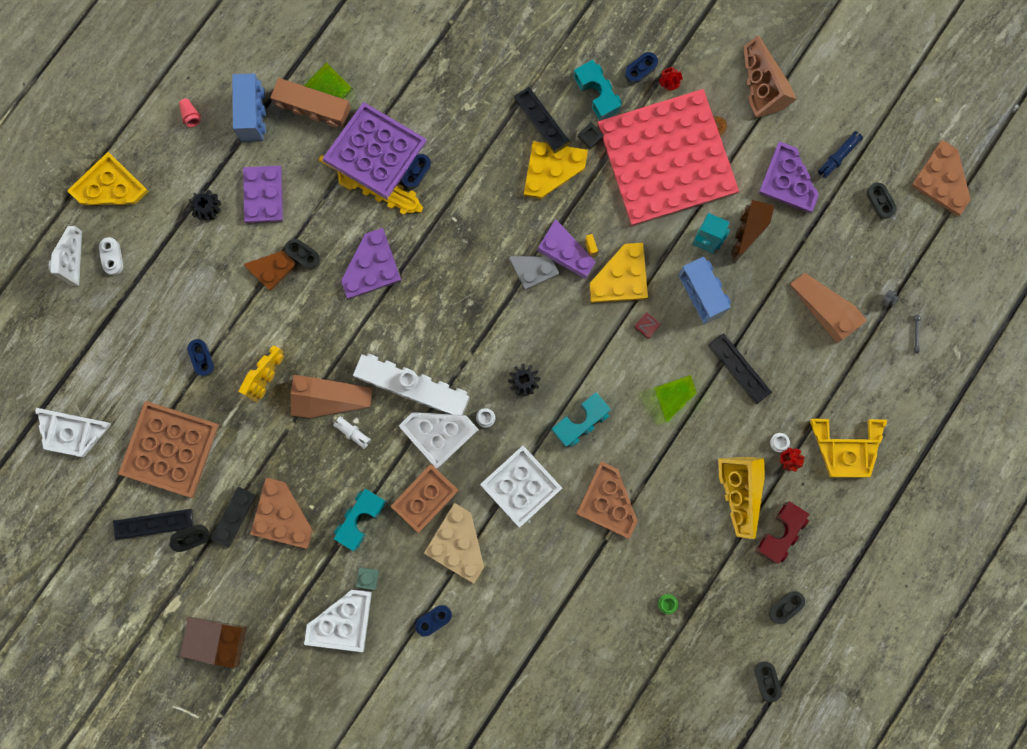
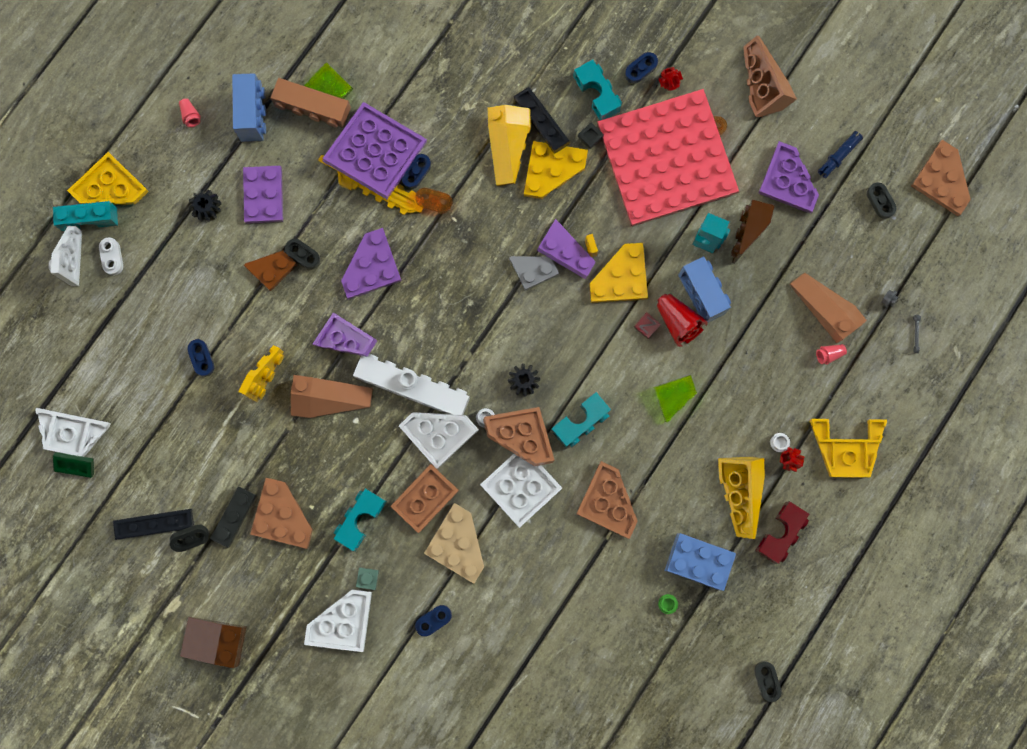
nougat plate [118,401,219,498] -> none
white pin [333,416,371,449] -> none
black tile [708,333,772,405] -> none
pearl dark grey plate [769,591,805,624] -> none
none -> teal arch [53,201,118,231]
none -> dark green plate [53,452,94,478]
none -> medium lavender wing [313,313,377,357]
none -> clear orange plate [415,188,453,213]
none -> nougat plate [483,407,555,466]
none -> yellow wedge [488,105,531,186]
none -> red cone [657,294,708,347]
none -> medium blue brick [664,533,736,591]
none -> coral cone [816,344,847,365]

